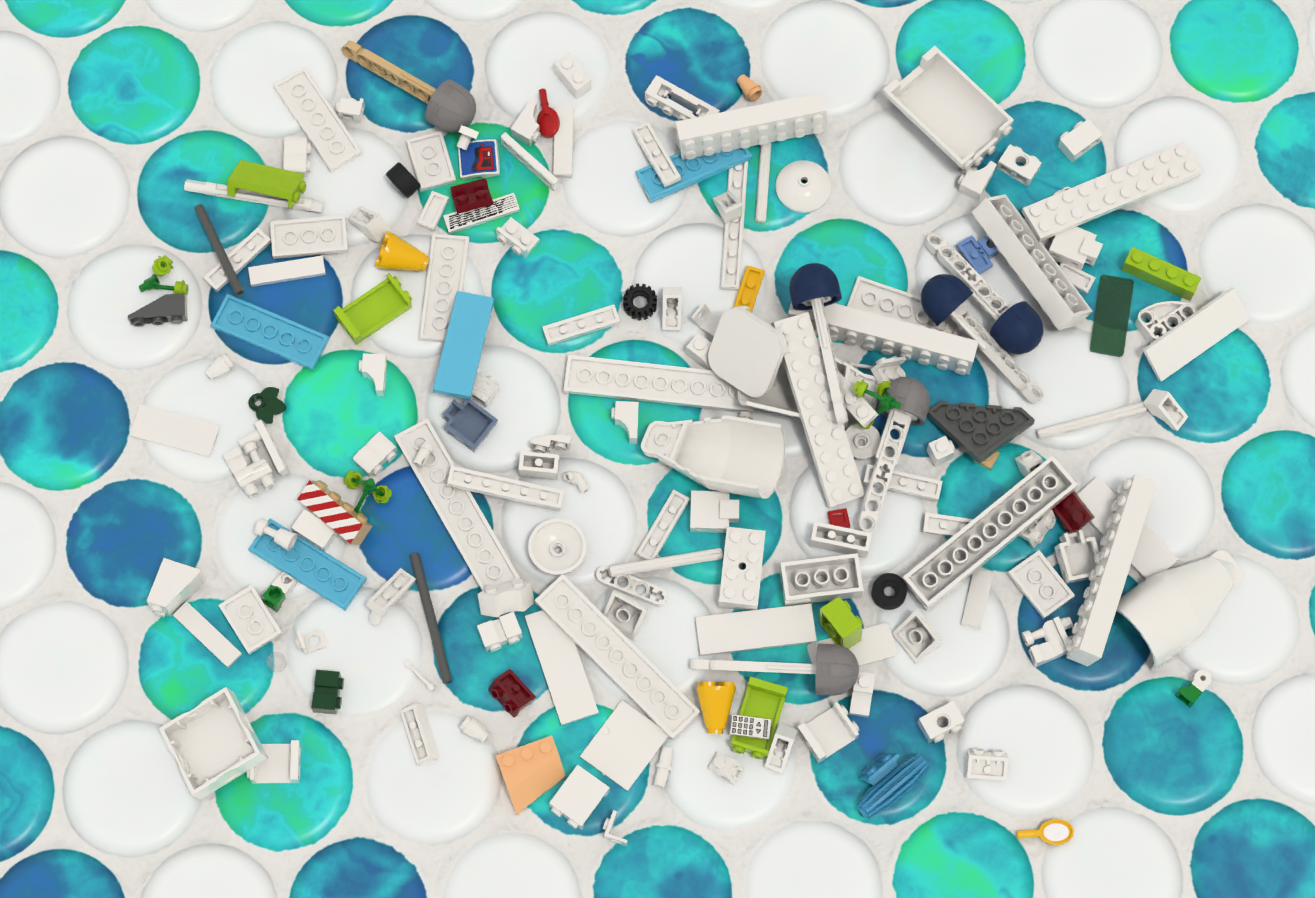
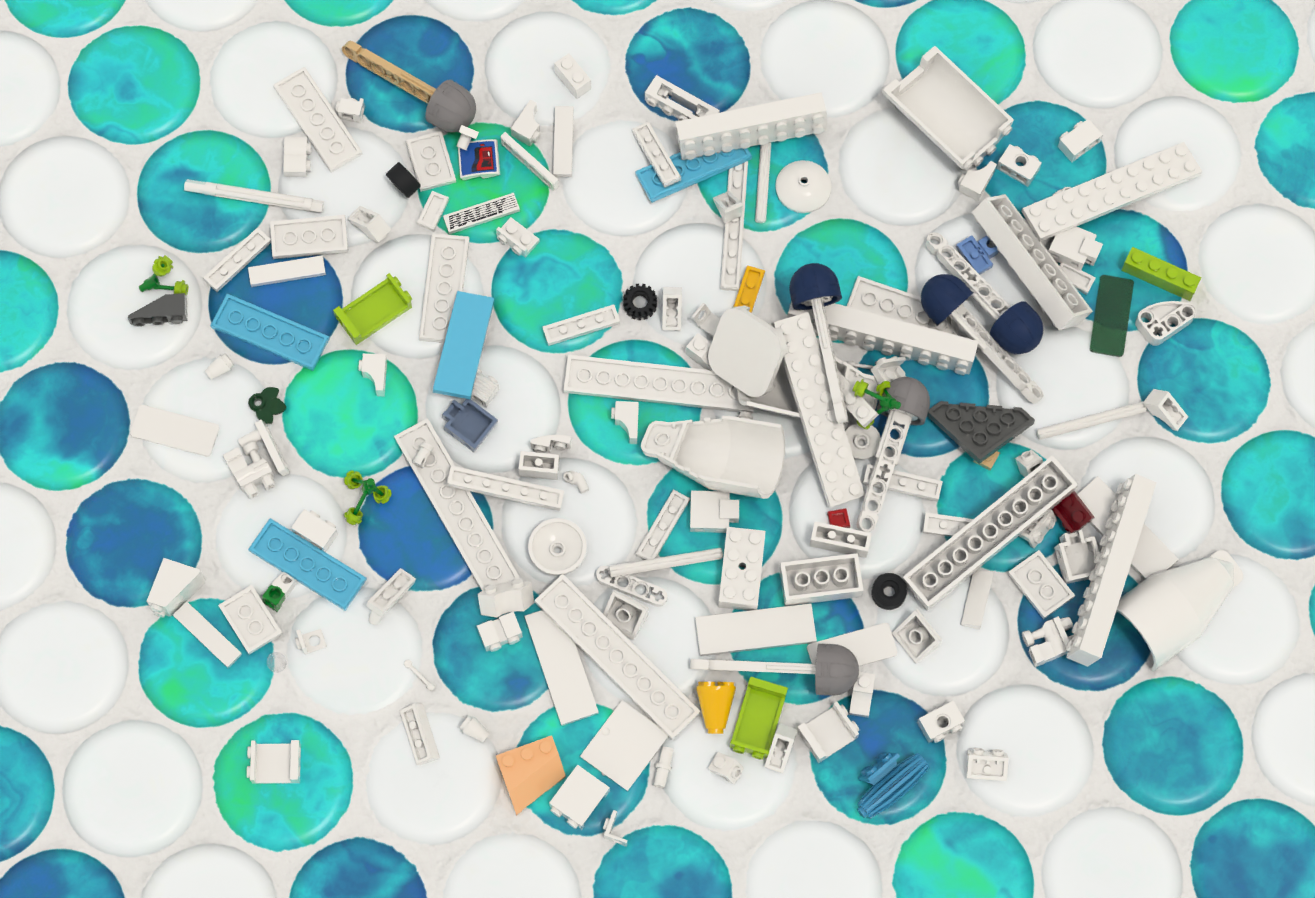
white tile [159,687,268,800] -> none
dark grey piece [194,204,244,296] -> none
lime panel [227,160,306,209] -> none
white piece [254,518,297,551] -> none
brick [297,480,372,545] -> none
dark green brick [311,670,344,714] -> none
white brick [353,432,397,477] -> none
yellow cone [375,231,429,272] -> none
dark grey piece [410,553,452,684] -> none
dark red bracket [450,178,493,214] -> none
dark red bracket [488,669,536,718] -> none
red piece [537,88,560,138] -> none
white tile [729,714,771,740] -> none
light nougat cone [737,74,762,101] -> none
lime brick [819,596,863,649] -> none
white brick [926,436,955,467] -> none
yellow piece [1017,819,1074,845] -> none
white tile [1143,287,1250,382] -> none
leg [1175,670,1212,708] -> none

